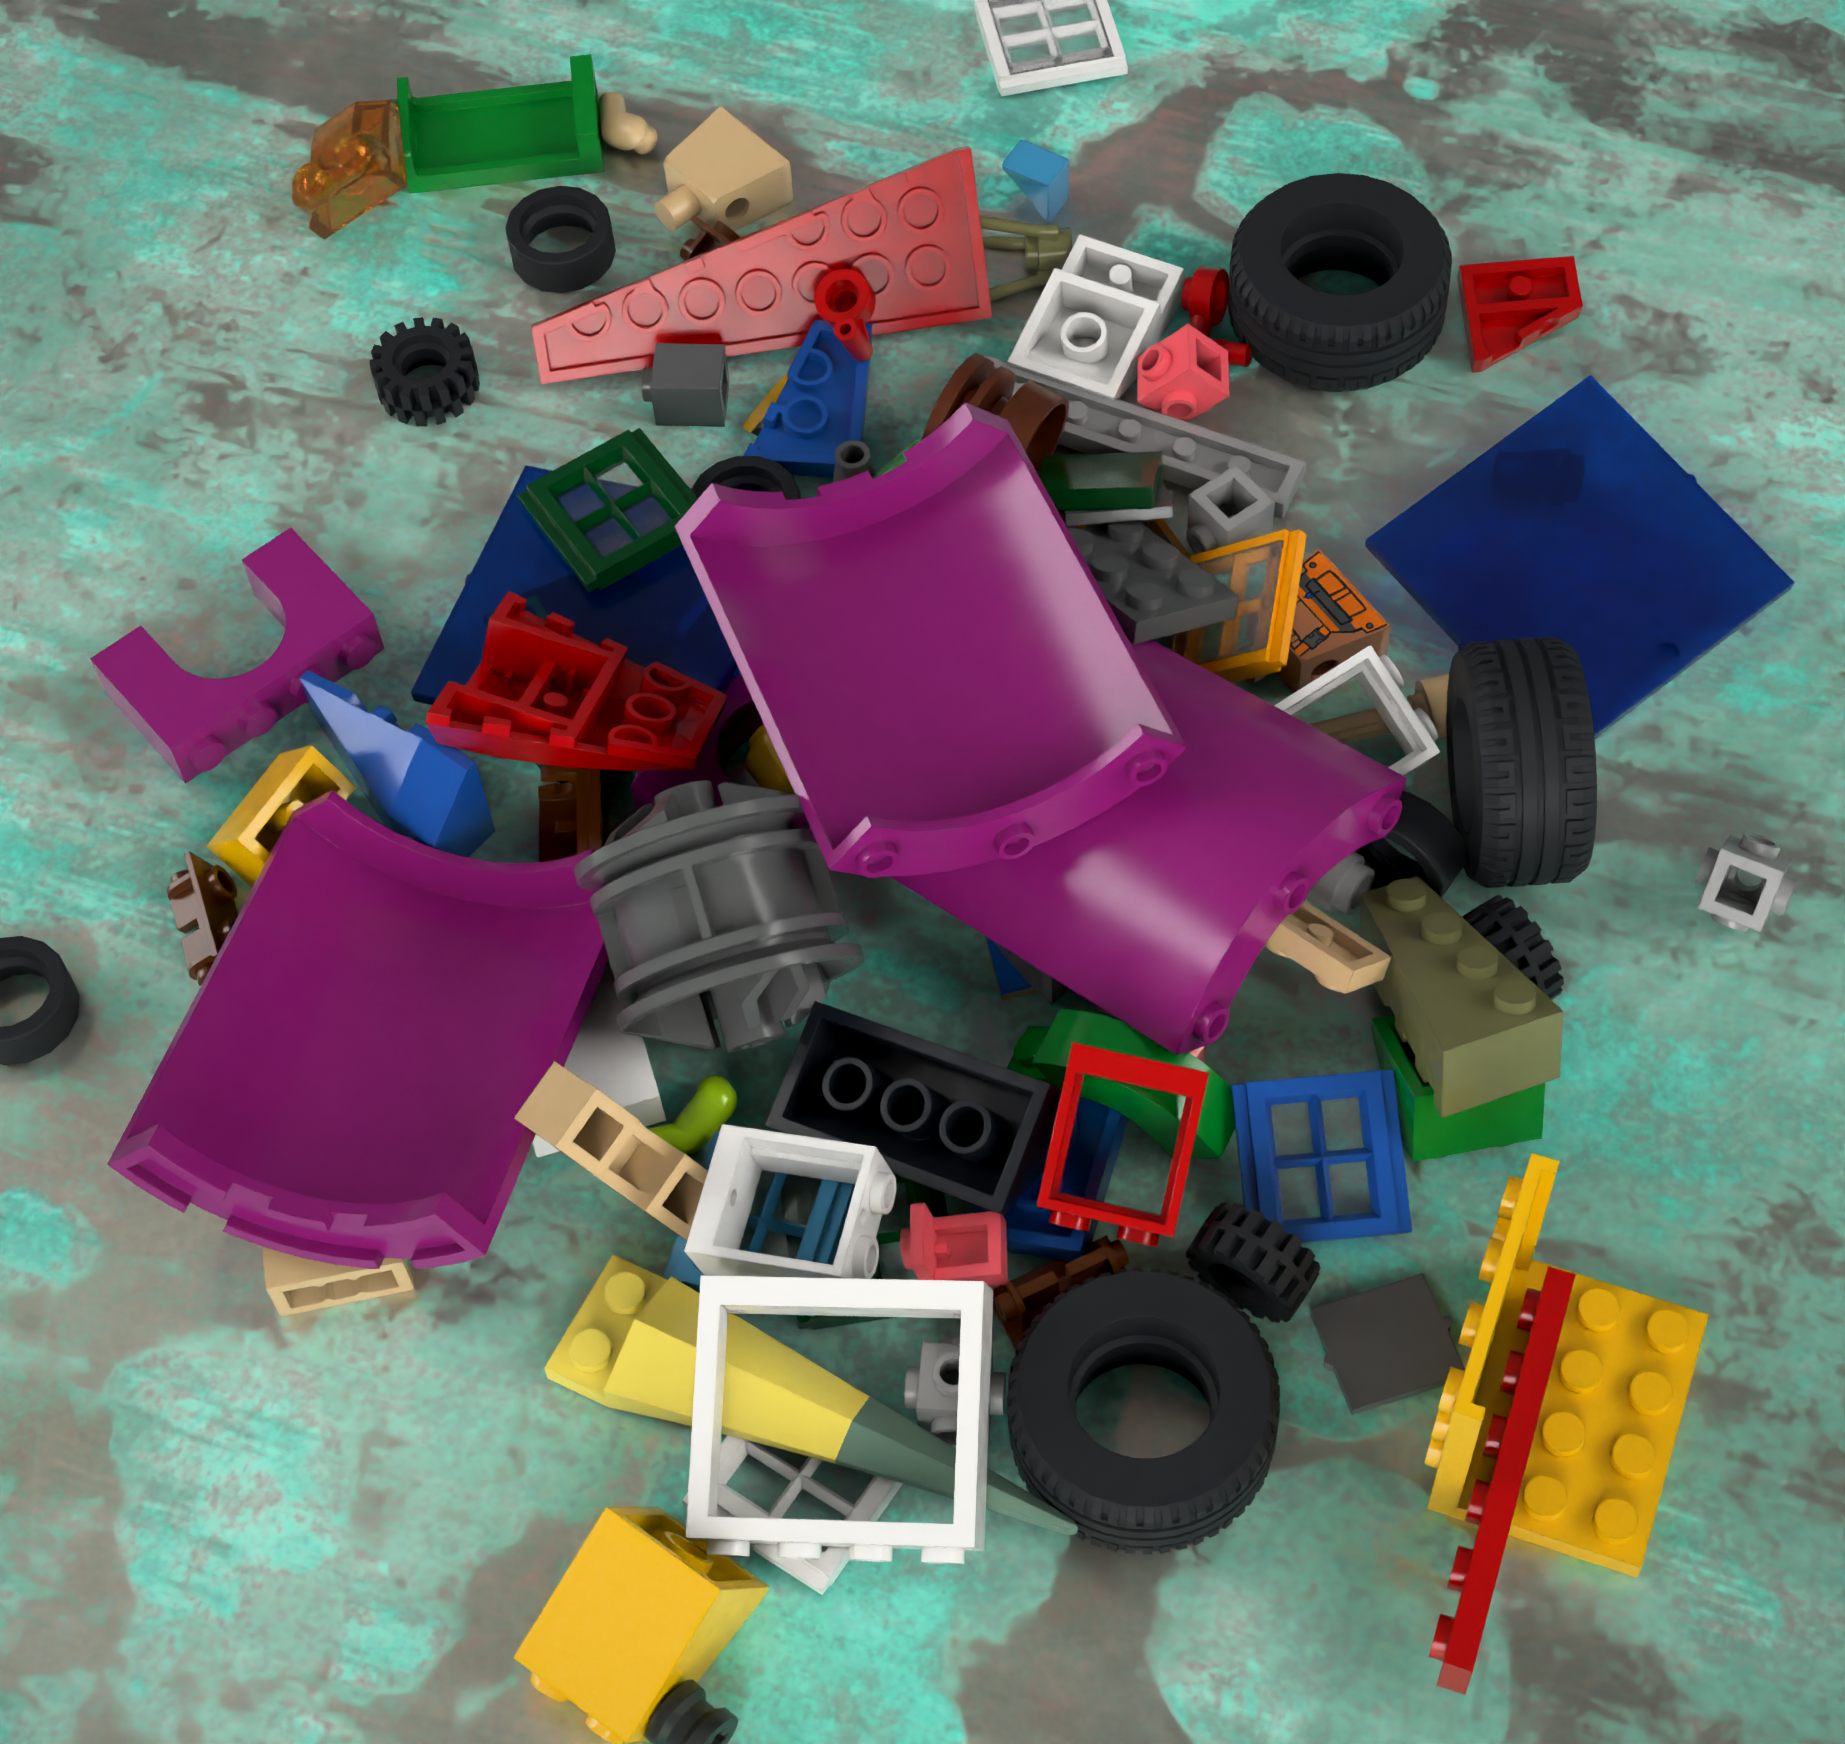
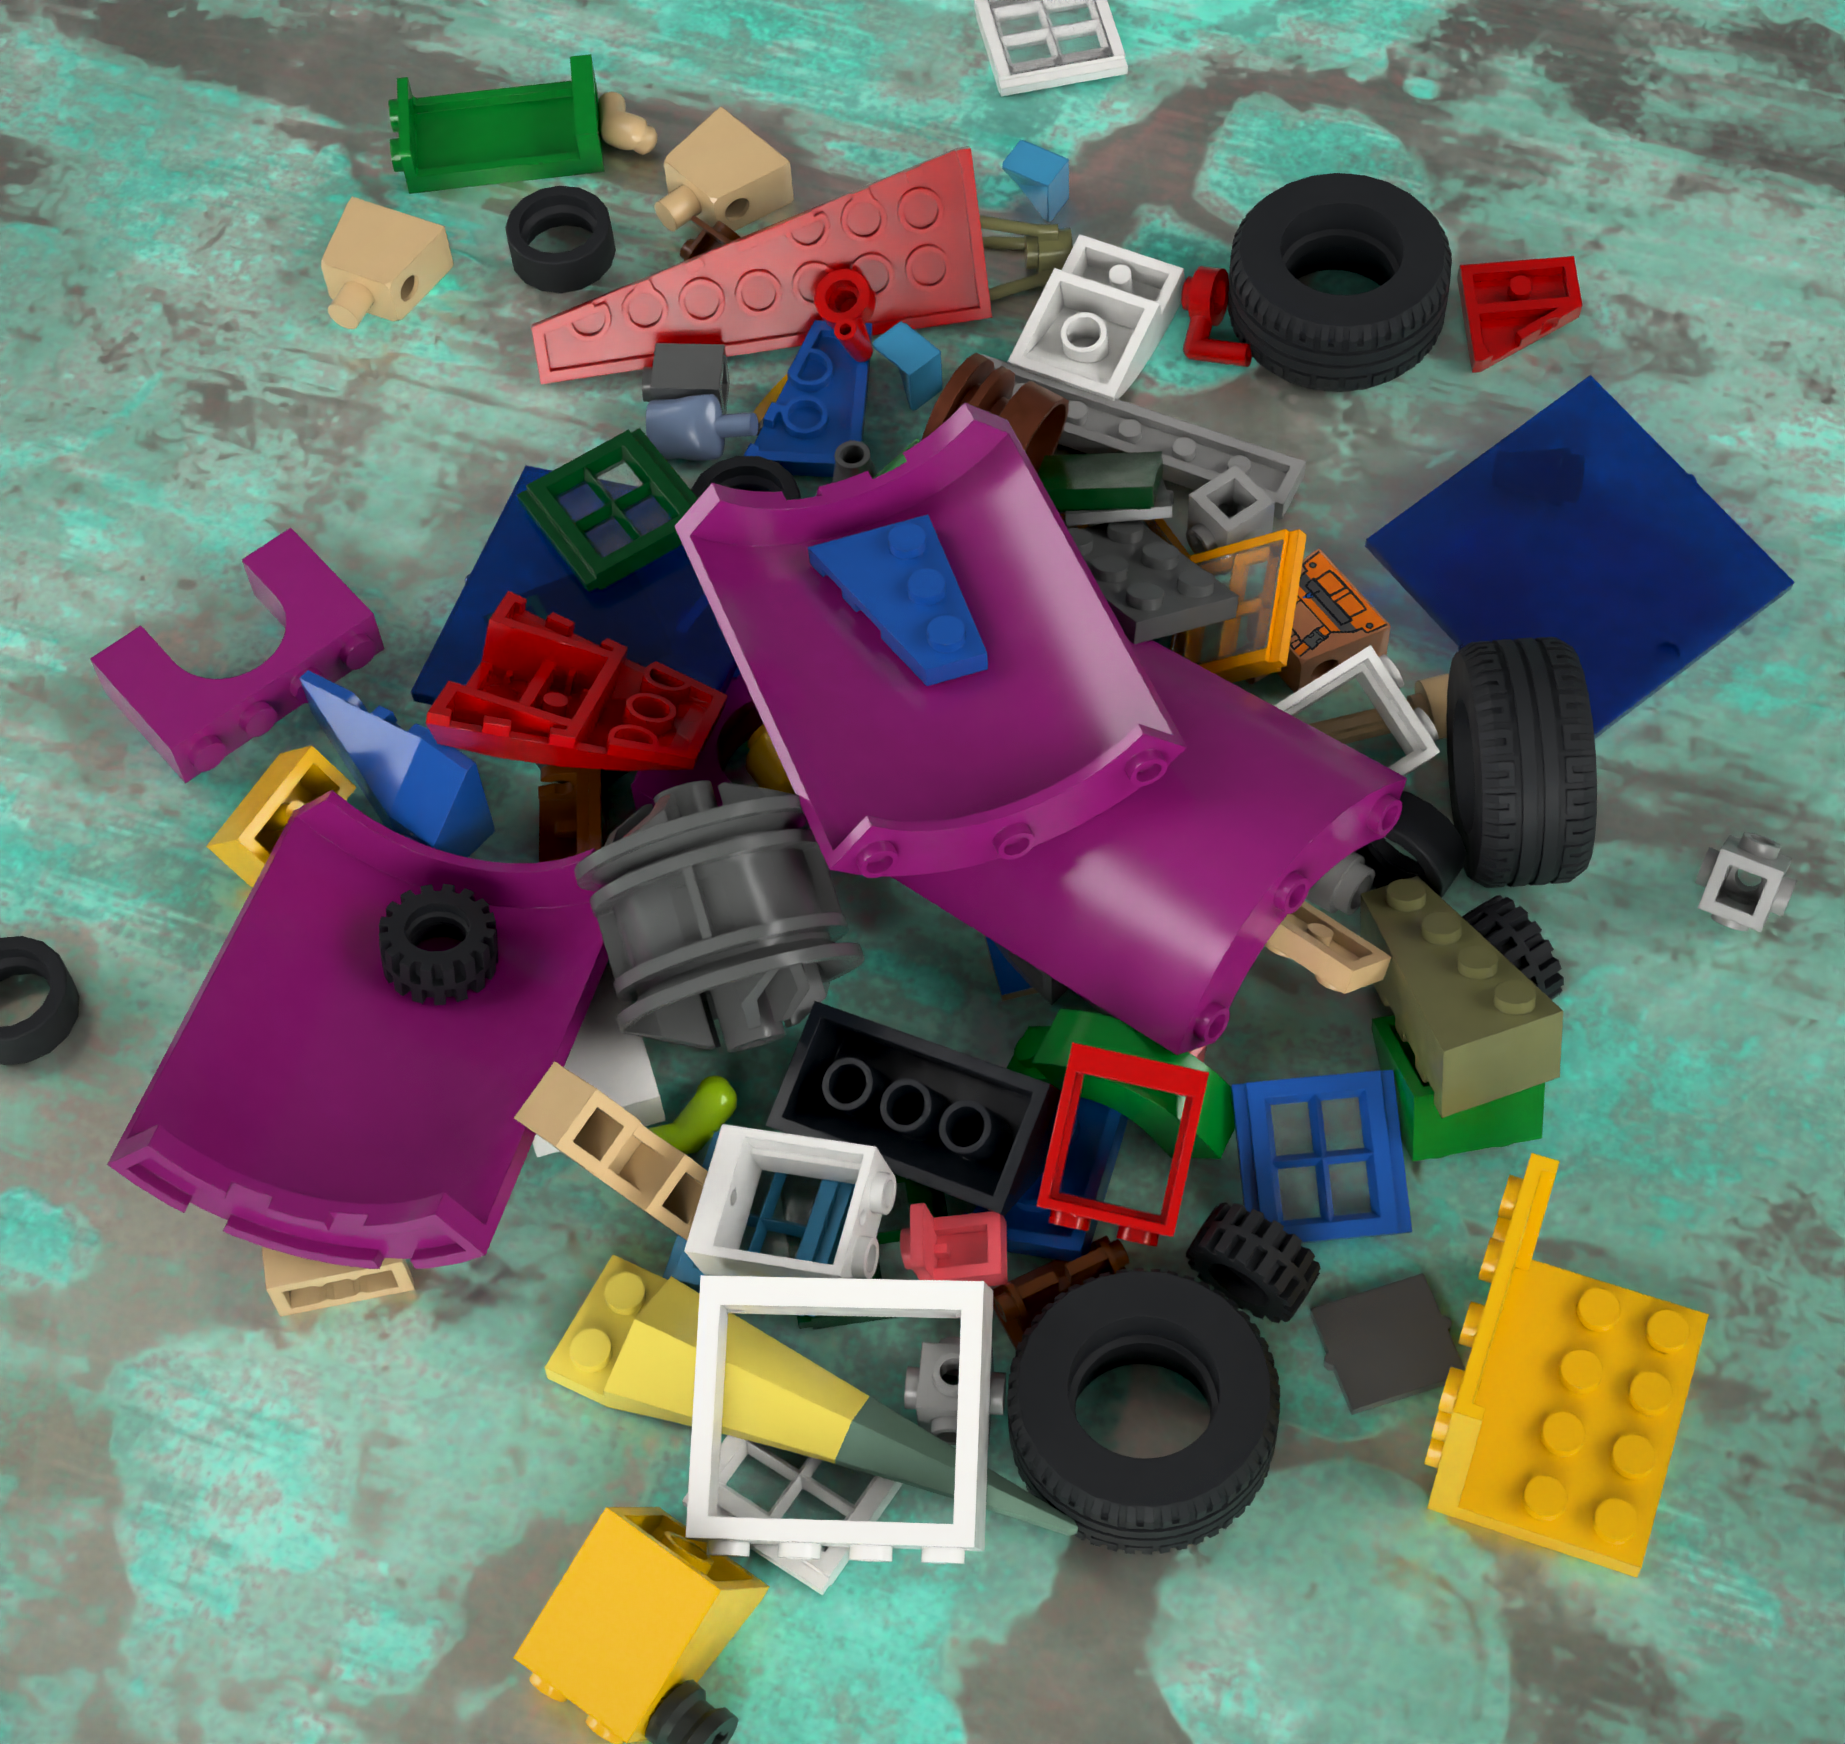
reddish brown hinge [167,851,238,986] -> none
clear orange slope [292,100,407,240] -> none
black tyre [369,317,480,426] -> none
coral brick [1137,324,1229,422] -> none
red plate [1428,1266,1576,1695] -> none
none -> tan torso [321,196,454,329]
none -> black tyre [379,884,498,1005]
none -> sand blue piece [646,394,759,461]
none -> blue wing [808,514,988,686]
none -> dark azure slope [872,321,943,411]

